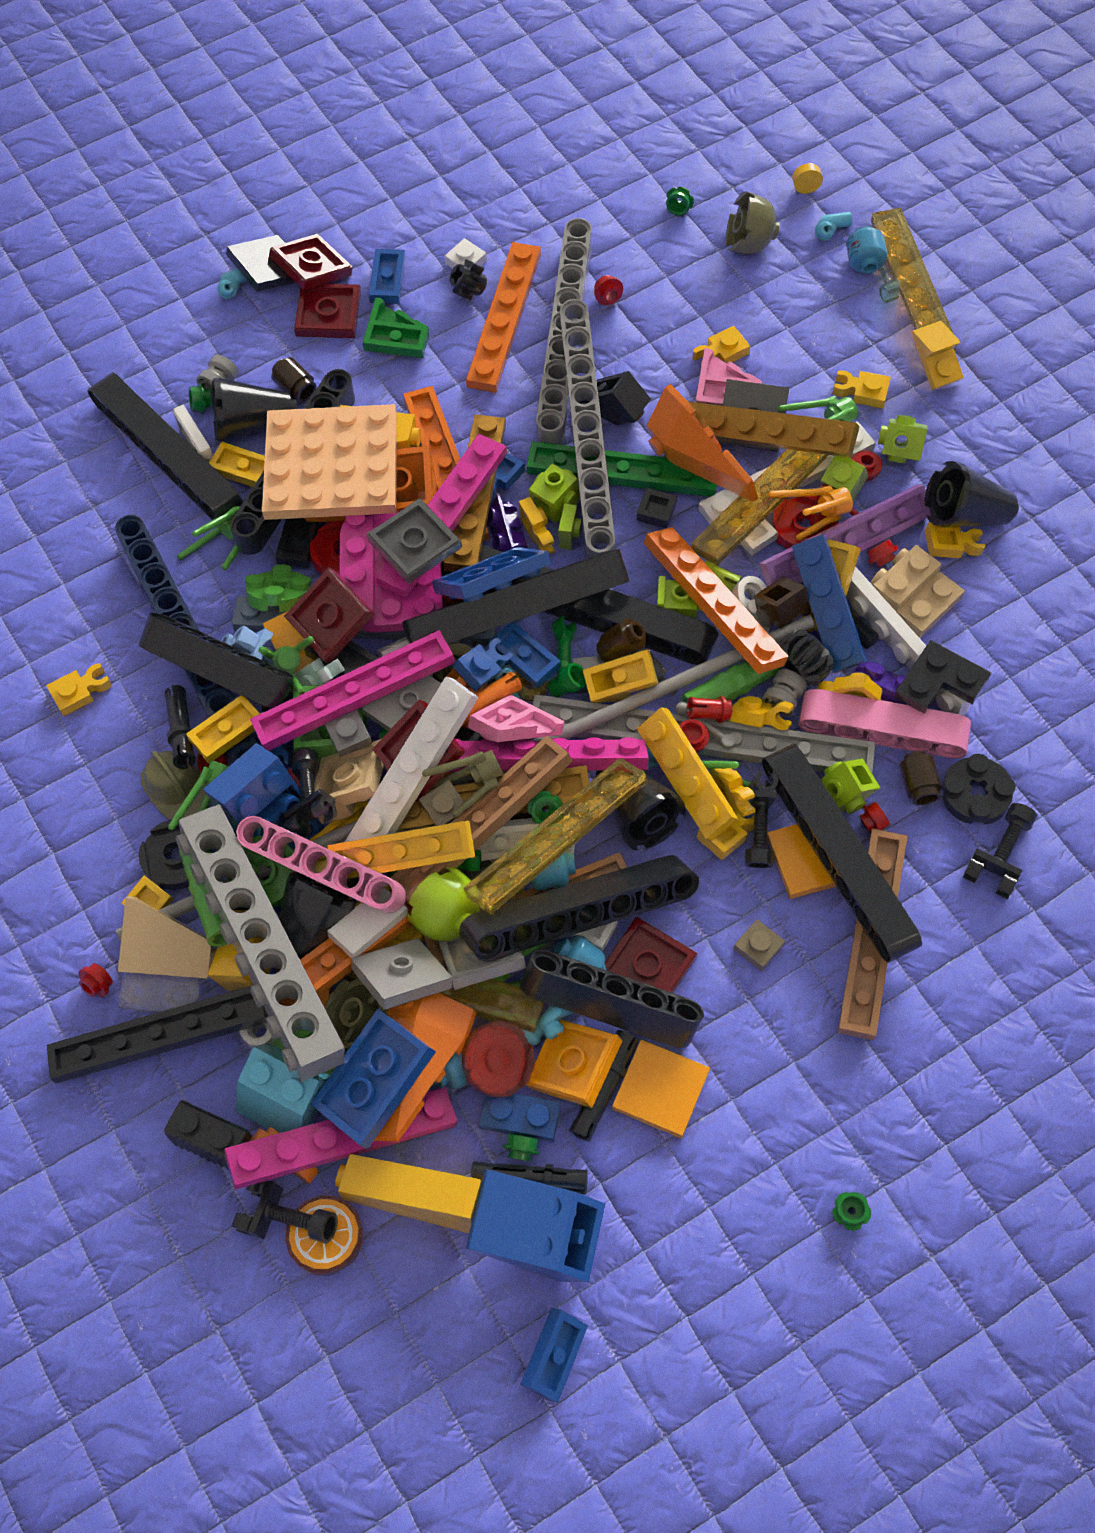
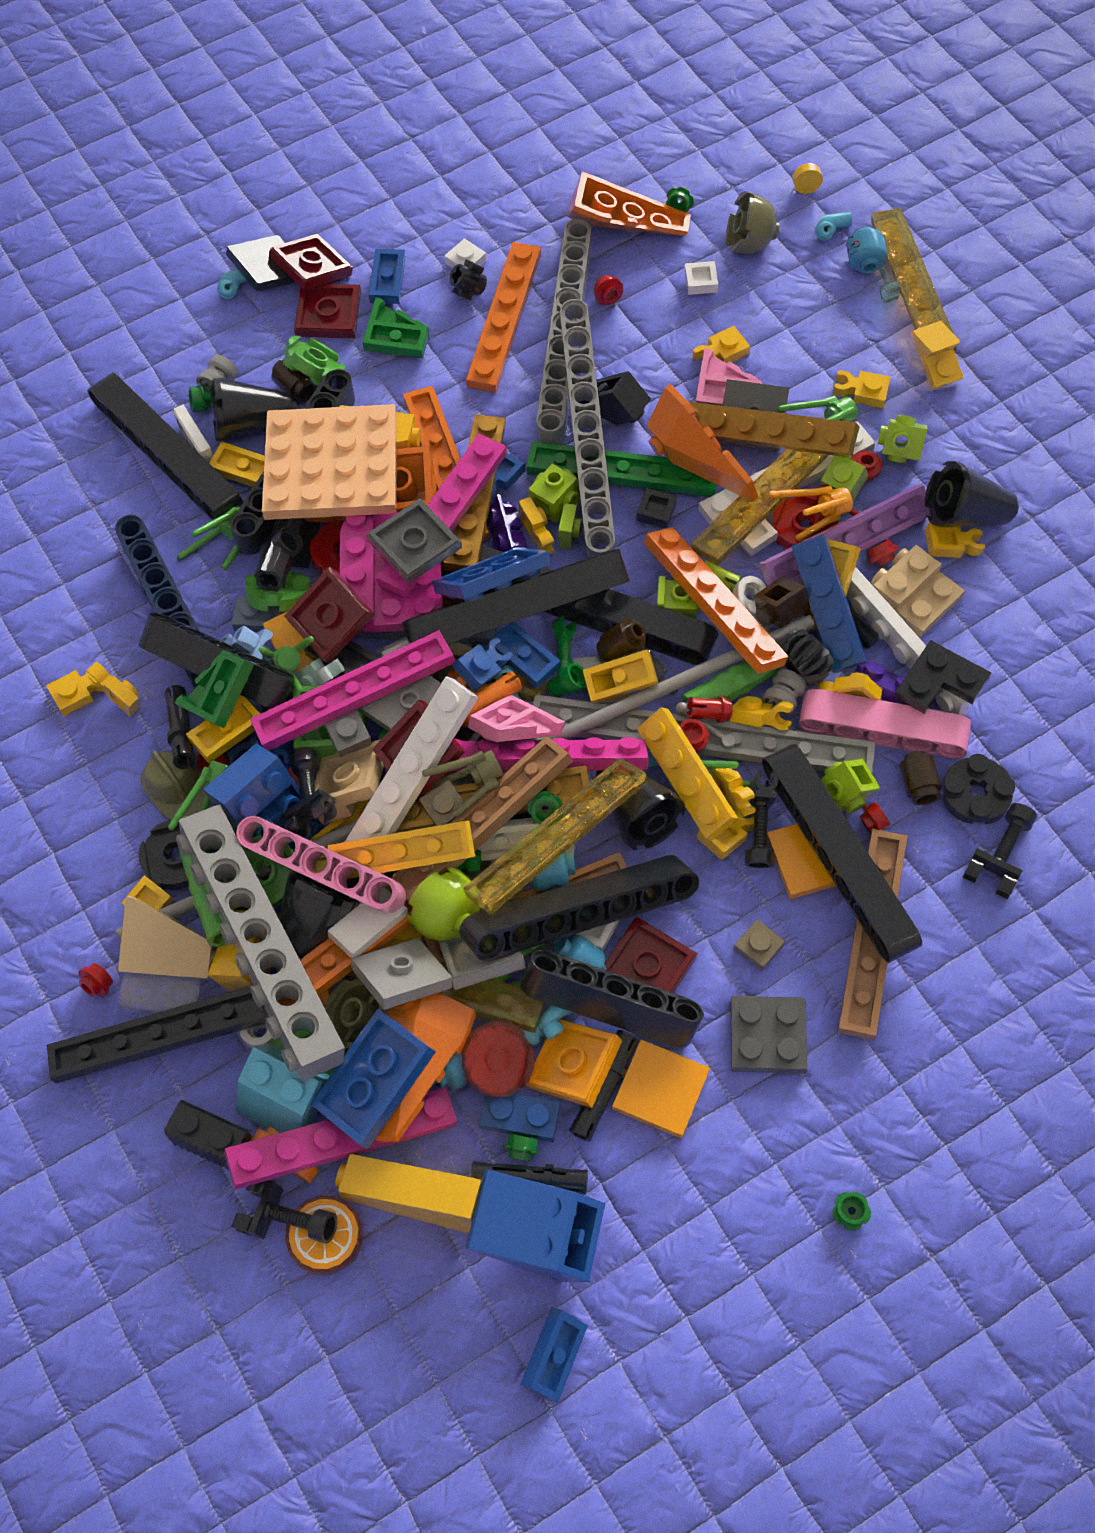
none -> yellow plate [87,661,140,717]
none -> green wing [175,650,254,728]
none -> black piece [254,518,307,592]
none -> bright green plate [283,336,345,386]
none -> orange wedge [566,171,691,236]
none -> white plate [684,261,718,295]
none -> dark grey plate [730,996,807,1074]

